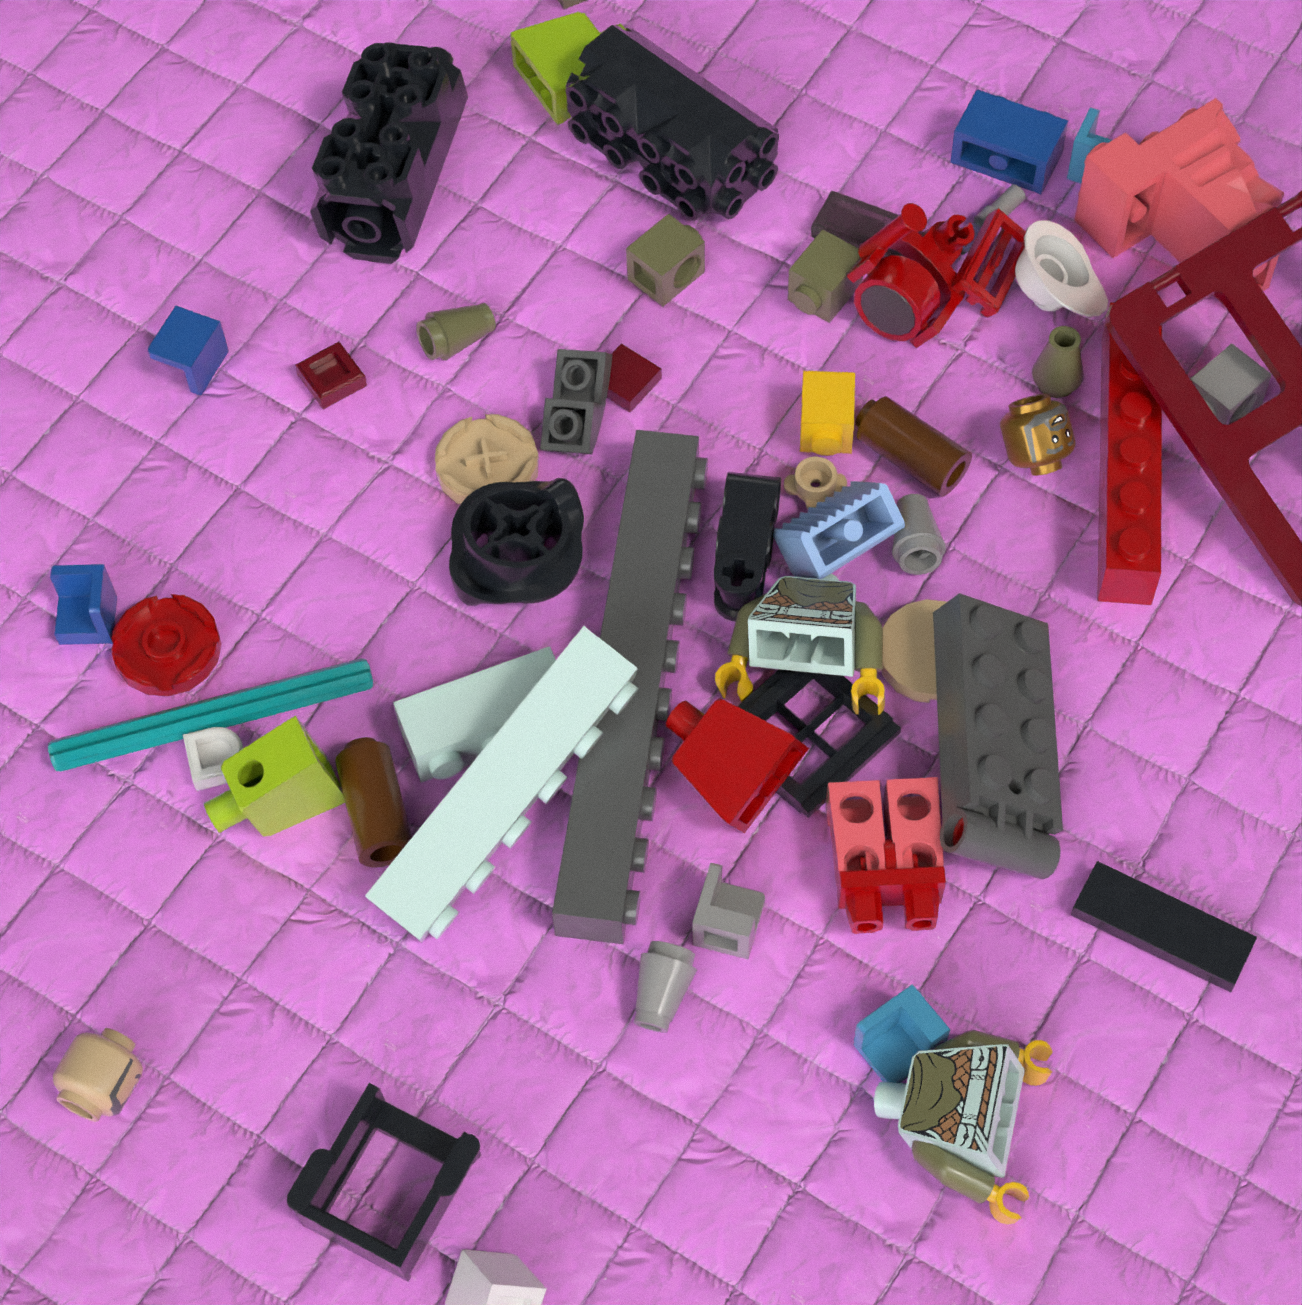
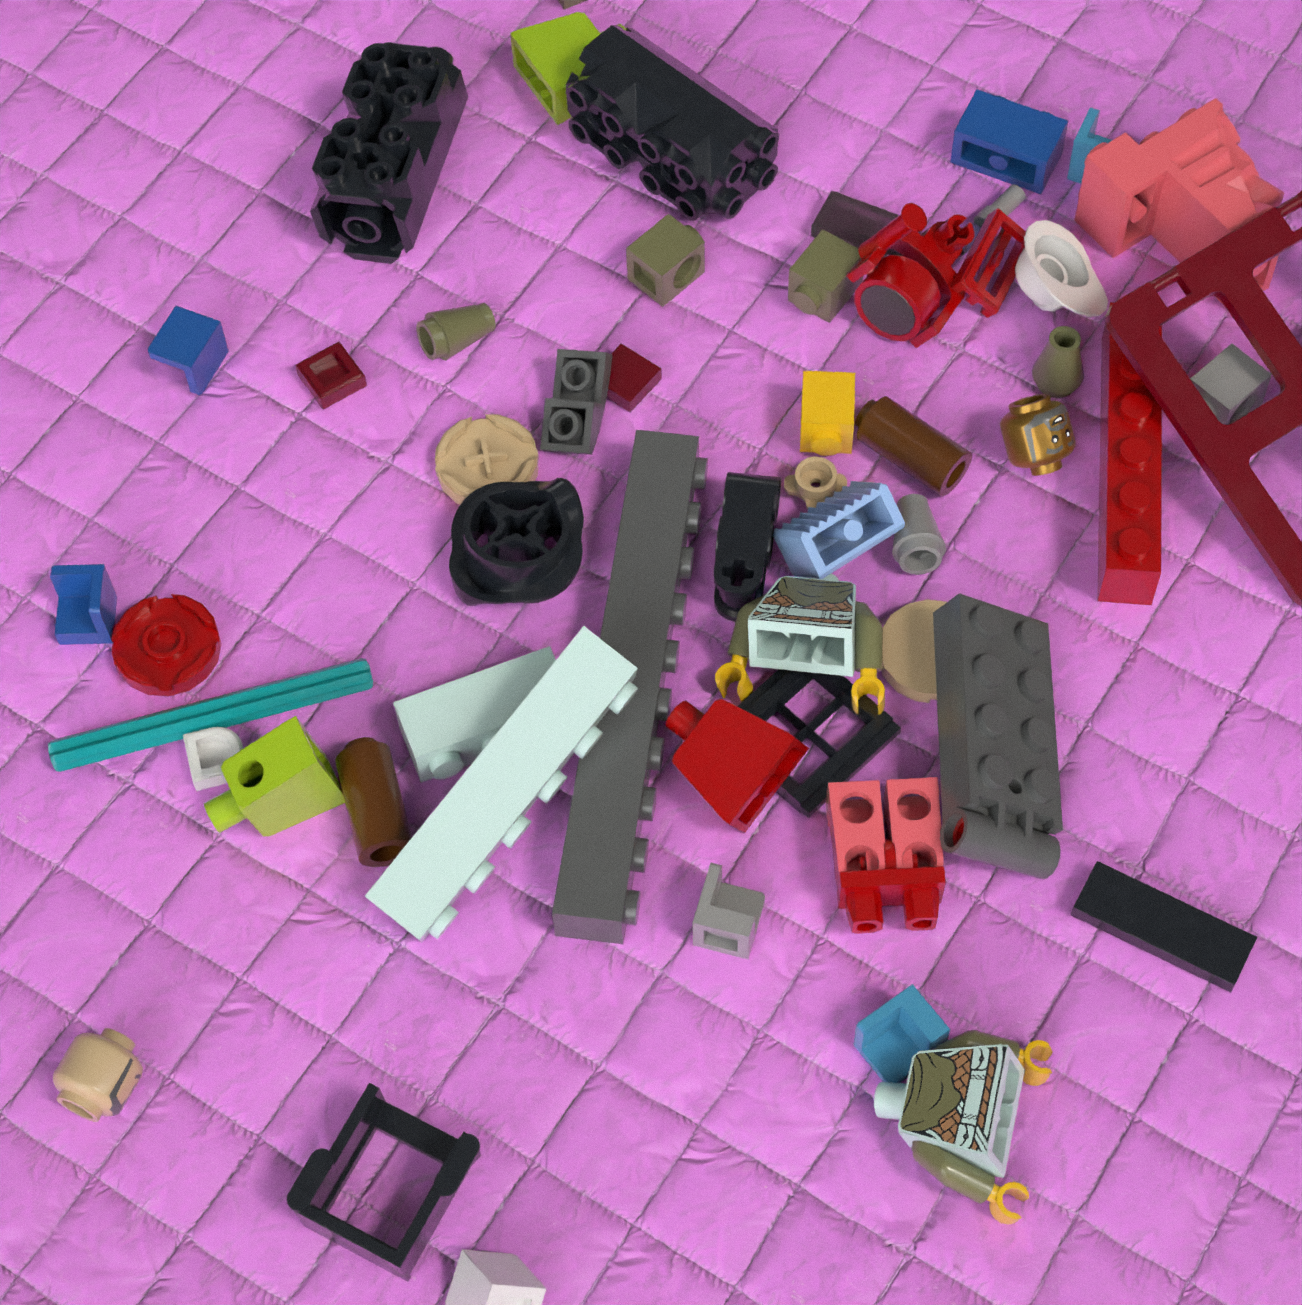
light grey cone [634,941,697,1033] -> none

